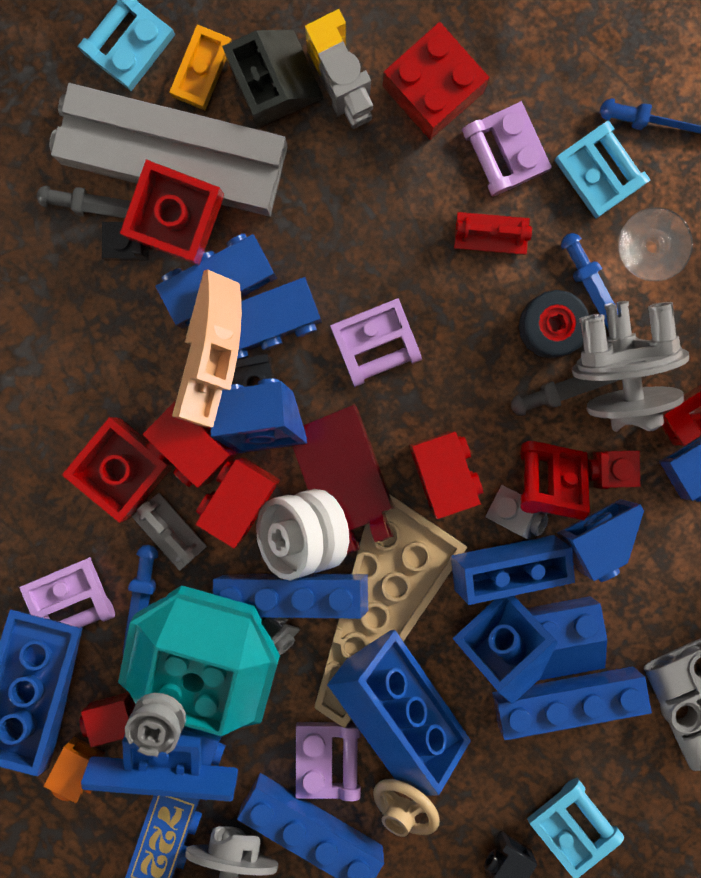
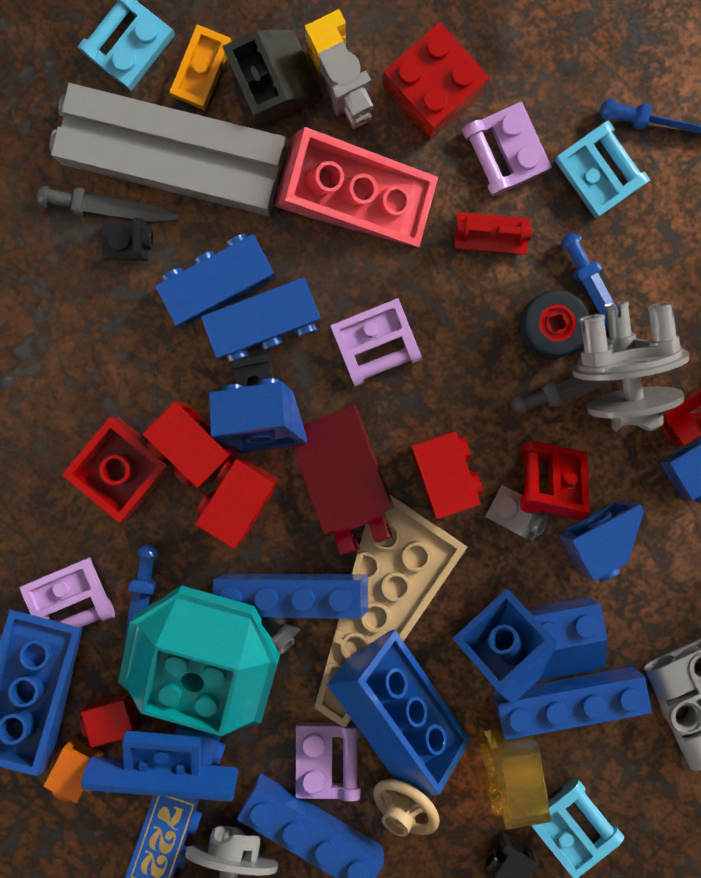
red brick [120,159,224,265] -> none
light grey wheel [125,693,186,757] -> none
light grey hinge [132,493,207,571] -> none
light nougat slope [172,269,242,428] -> none
white wheel [256,489,349,581] -> none
blue brick [451,535,575,605] -> none
red bracket [588,450,641,489] -> none
clear dish [618,207,693,282] -> none
none -> coral slope [273,127,438,248]
none -> clear yellow brick [480,729,551,830]

